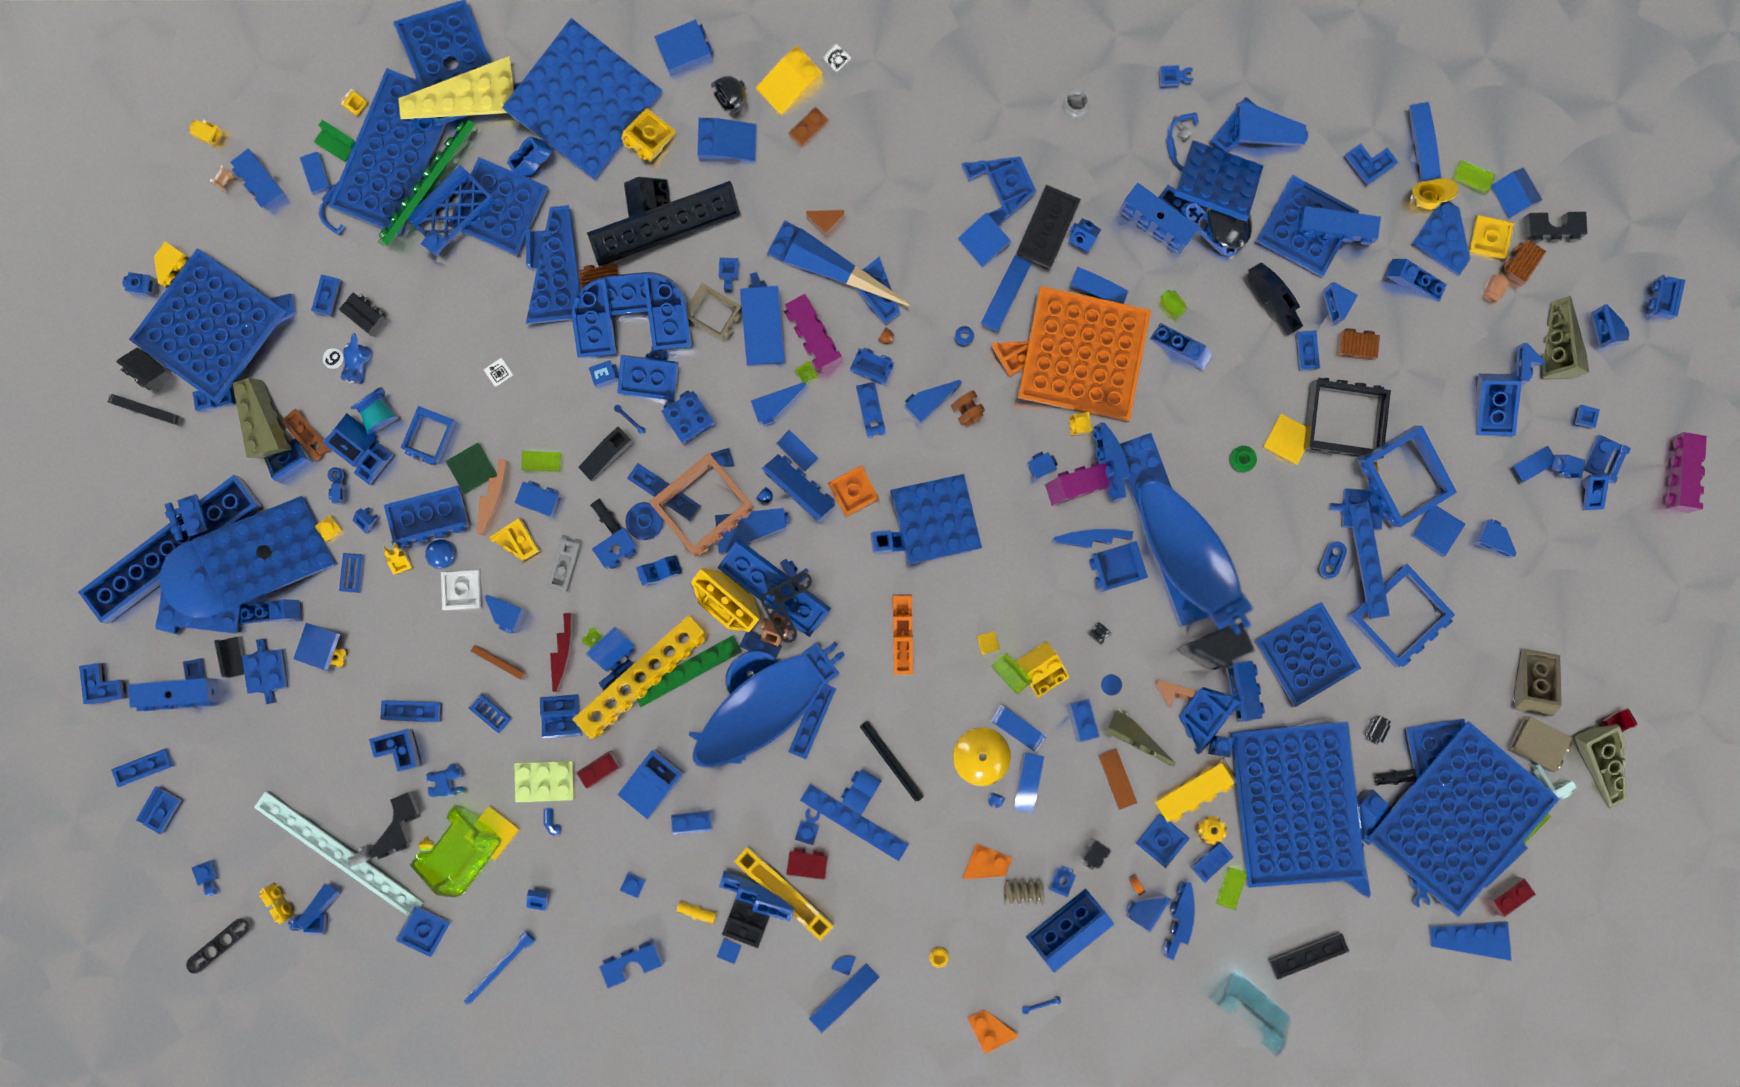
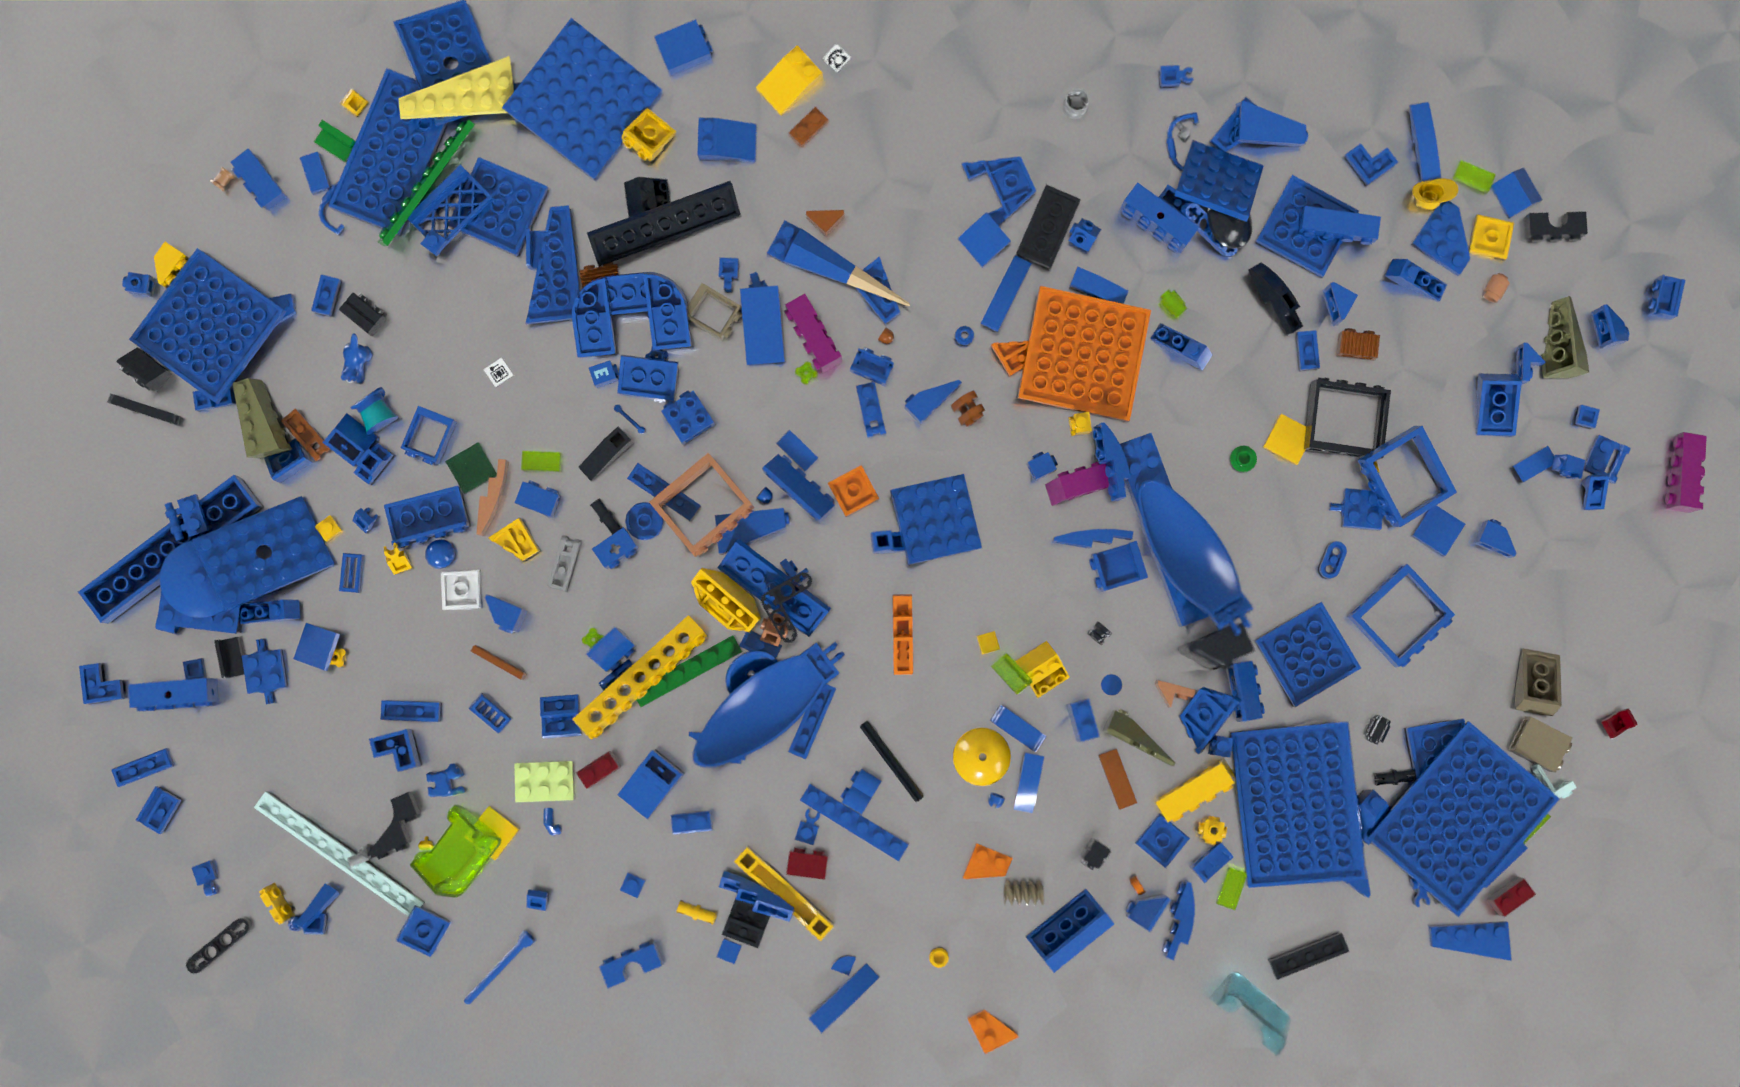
yellow brick [189,120,223,147] -> none
white sticker [323,348,343,369] -> none
blue plate [328,467,344,505] -> none
blue brick [507,136,552,177] -> none
dark red slope [550,613,573,692] -> none
blue brick [636,555,682,586] -> none
black cylinder [711,76,747,115] -> none
blue tile [711,448,735,467] -> none
blue slope [751,382,807,426] -> none
blue hinge [1022,997,1061,1014] -> none
blue brick [1048,866,1076,897] -> none
blue plate [1348,502,1390,619] -> none
dark orange brick [1503,239,1547,286] -> none
olive wedge [1574,725,1627,809] -> none

